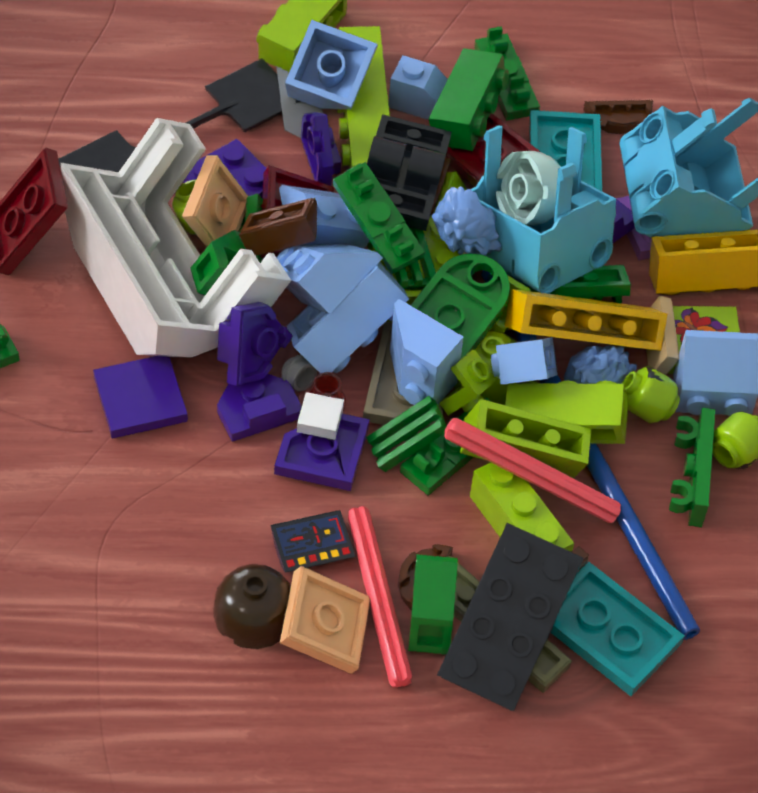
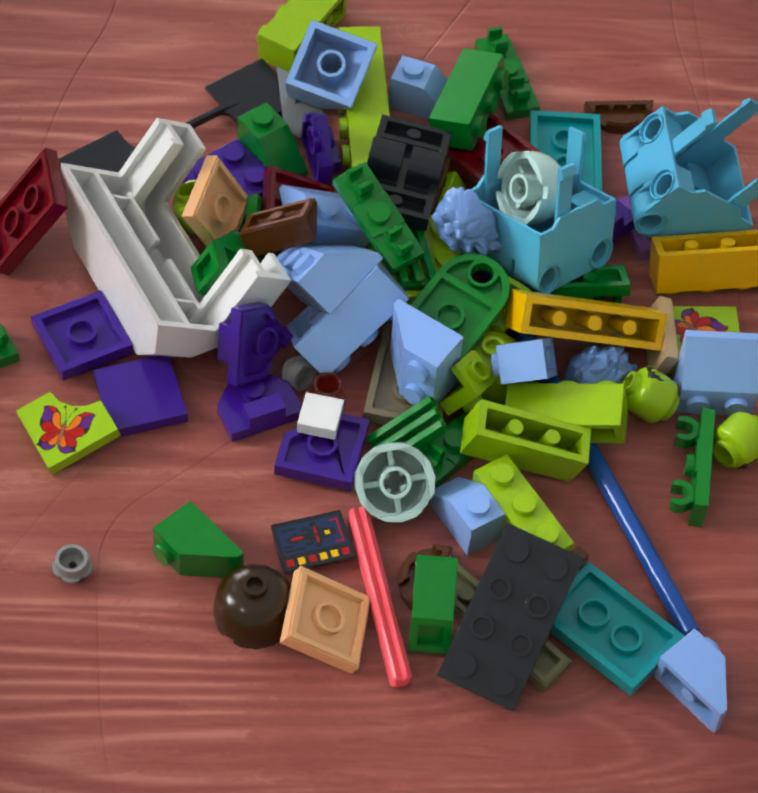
coral axle [444,418,621,523] -> none
none -> lime tile [16,392,121,475]
none -> dark purple plate [31,290,133,381]
none -> light grey plate [52,544,93,584]
none -> green slope [152,501,244,578]
none -> green slope [238,102,308,177]
none -> light aqua cylinder [355,442,435,522]
none -> light blue slope [428,477,505,556]
none -> light blue slope [654,628,727,733]

